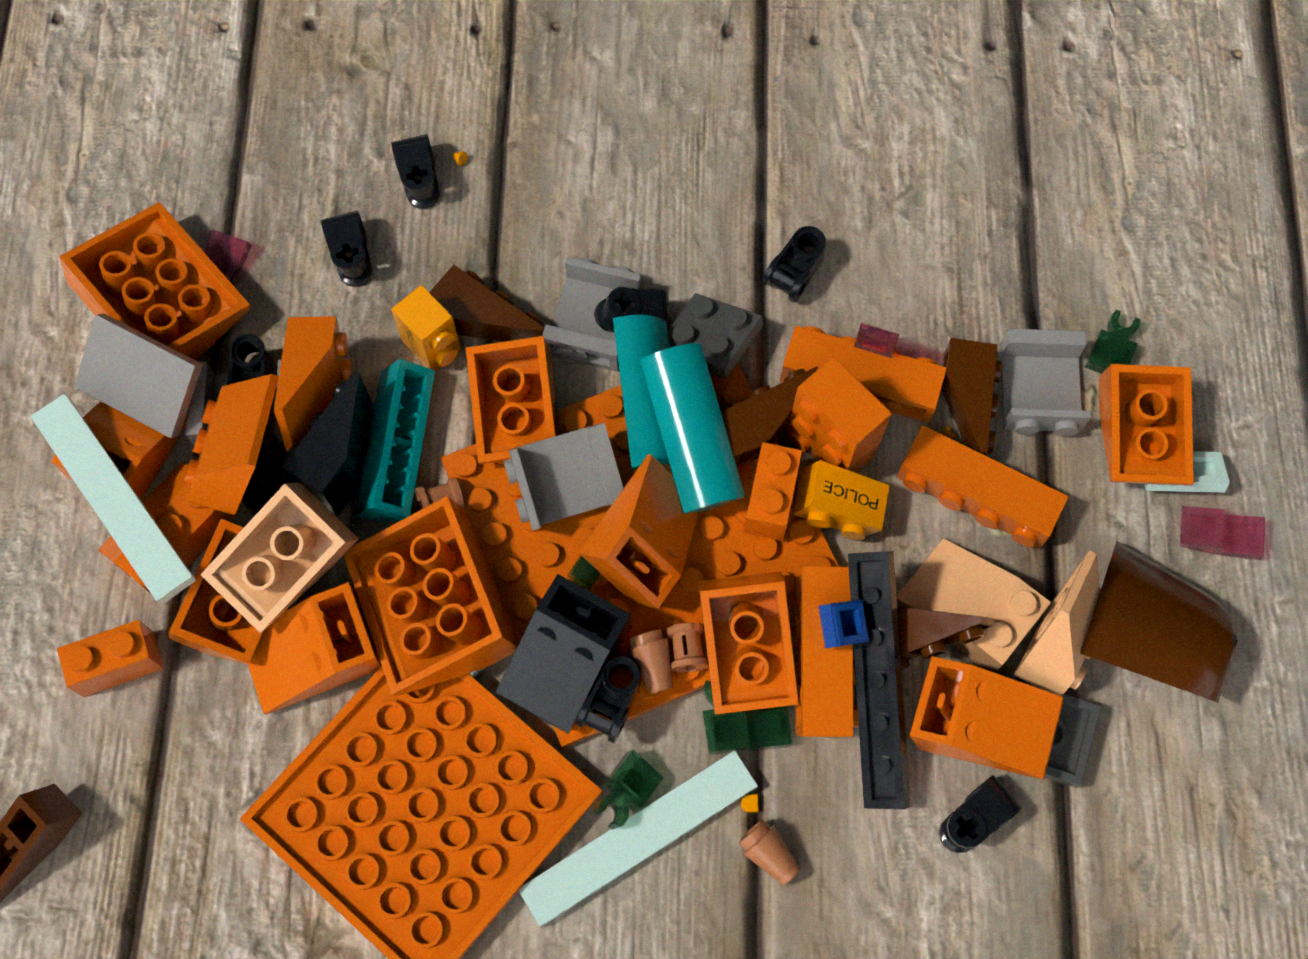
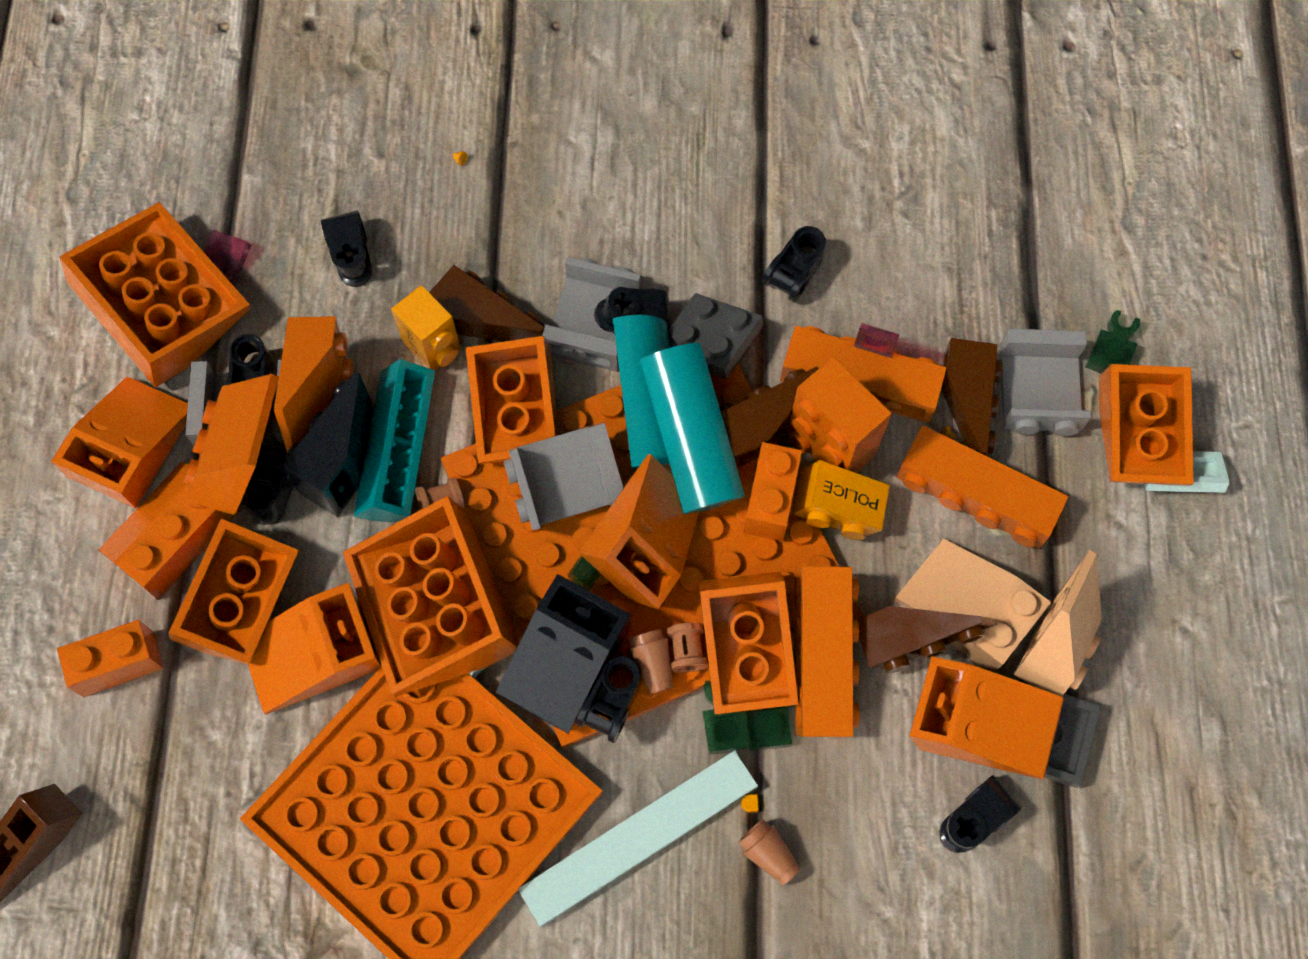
light aqua tile [30,393,197,605] -> none
light grey tile [74,314,203,438] -> none
light nougat slope [200,482,359,633] -> none
black piece [391,134,440,209] -> none
clear green plate [592,749,664,830] -> none
blue brick [818,599,869,648] -> none
black plate [848,551,910,810] -> none
reddish brown piece [1080,541,1238,703] -> none
clear pink slope [1180,506,1265,560] -> none

